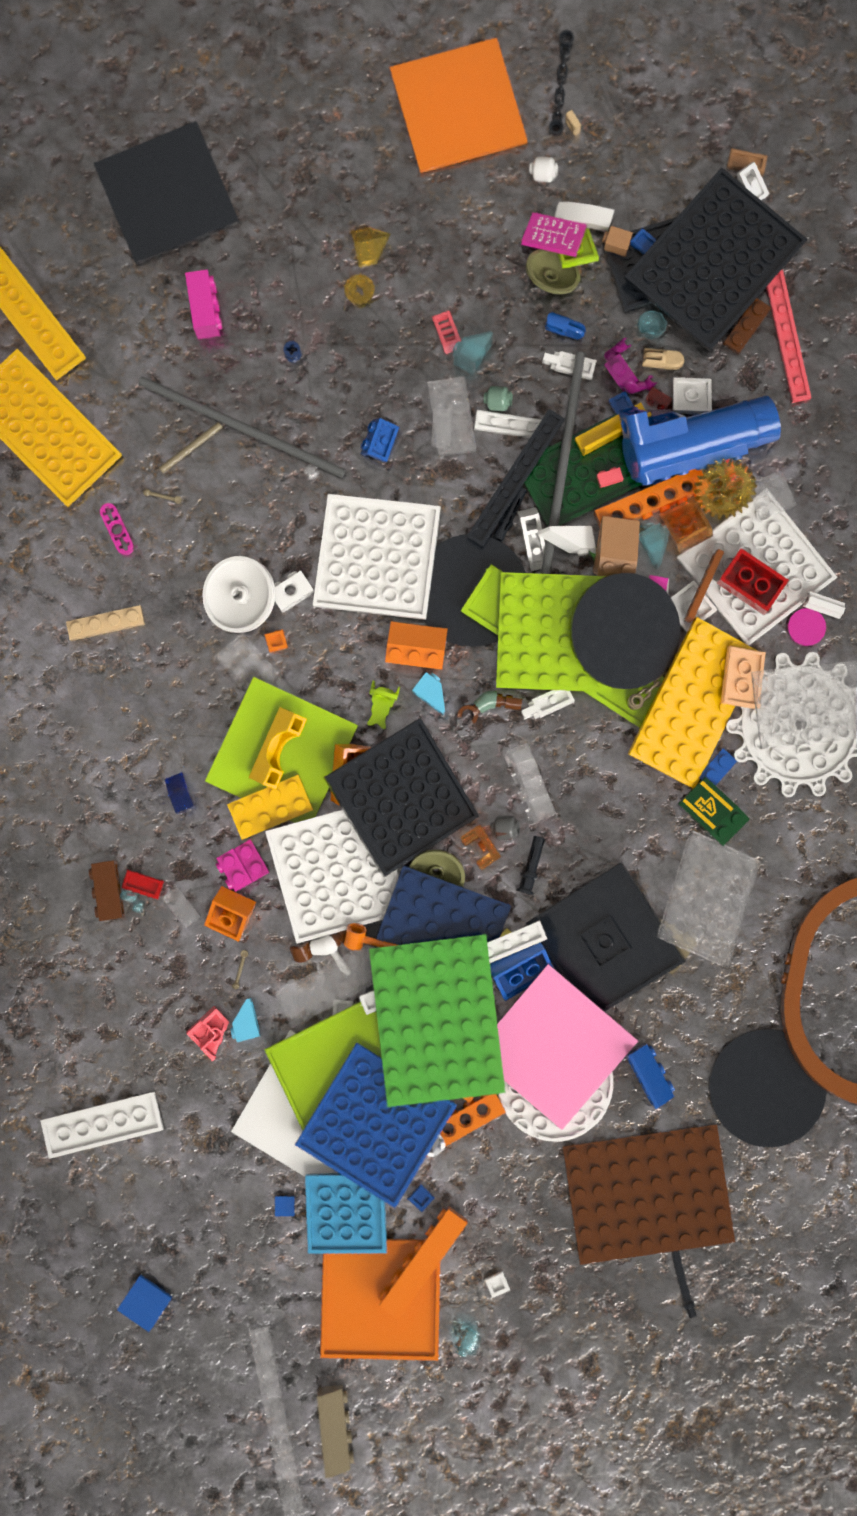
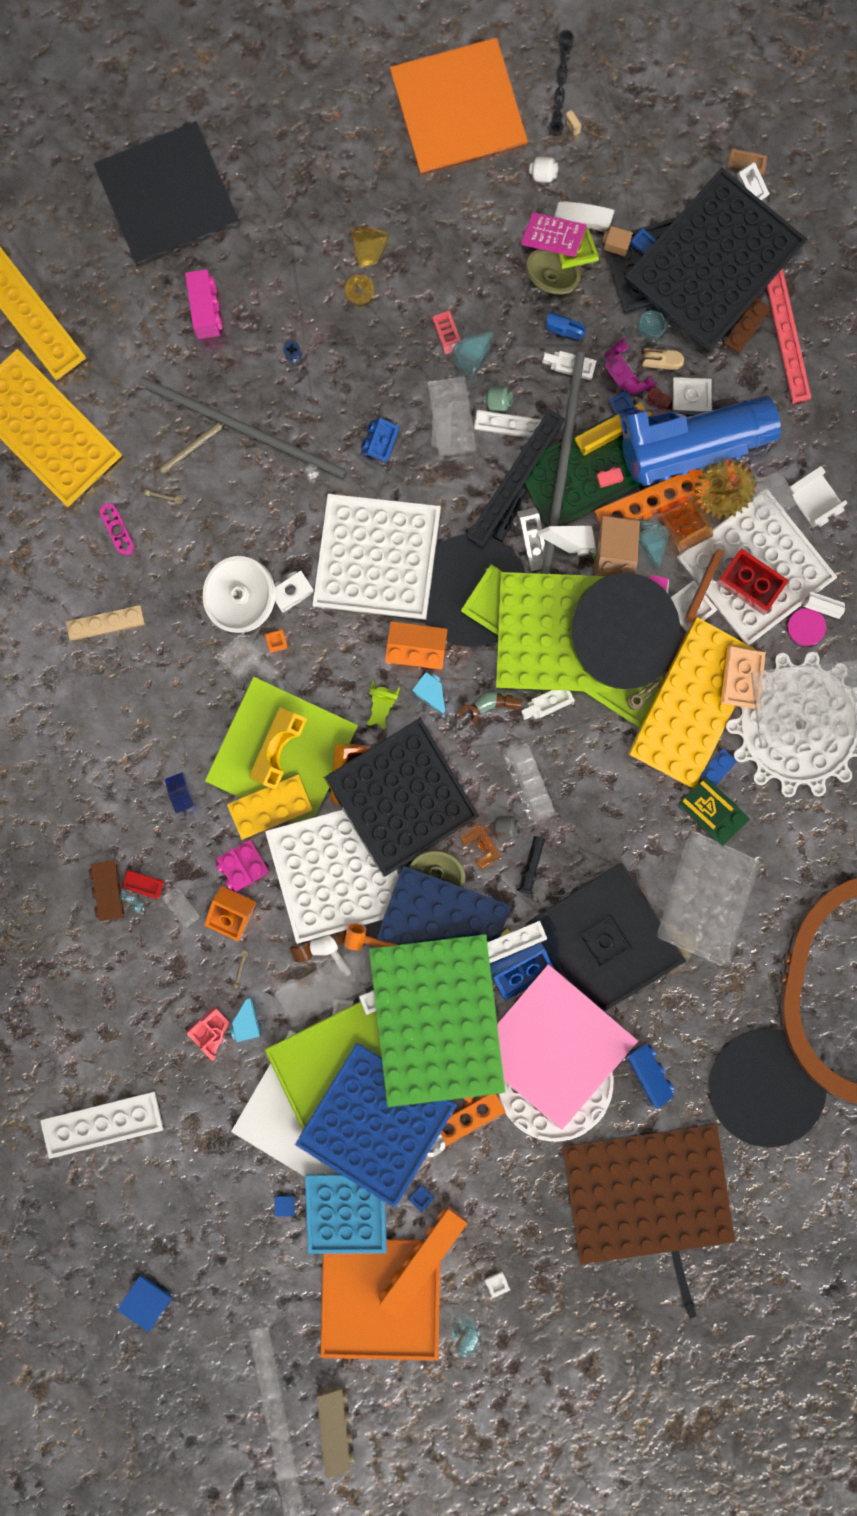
none -> white panel [787,466,847,528]

